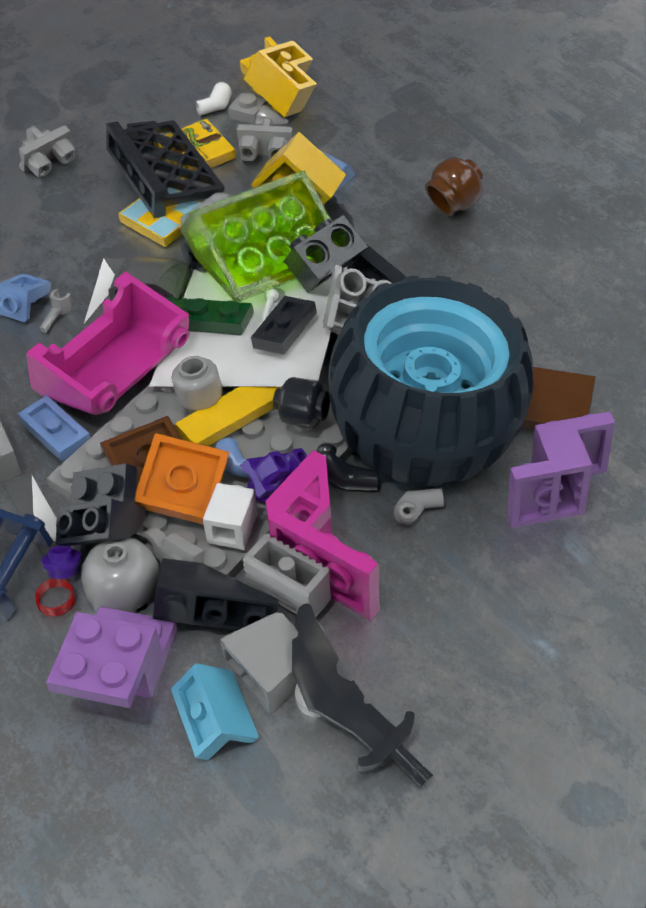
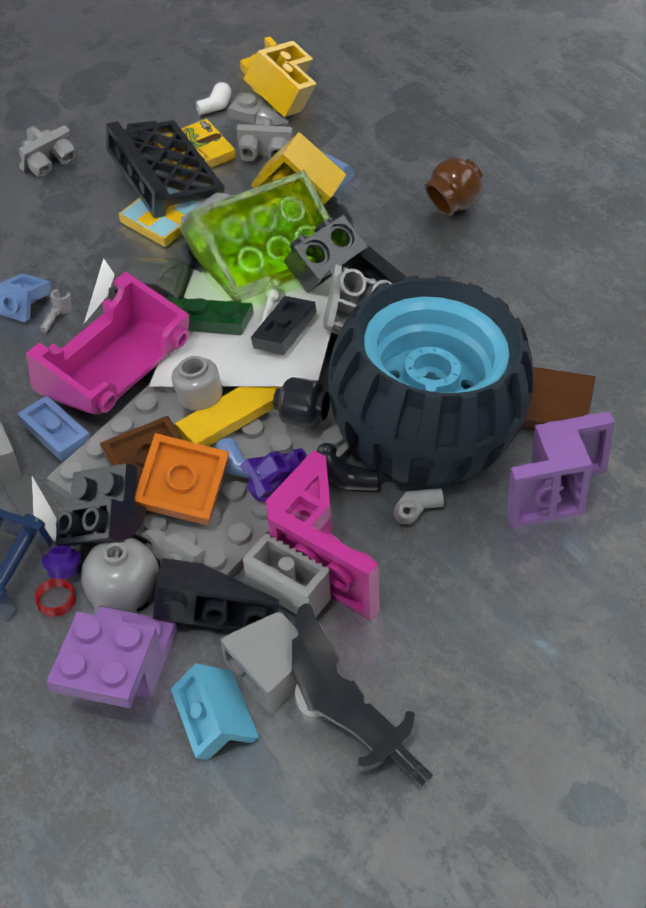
white brick [203,483,258,550] -> none

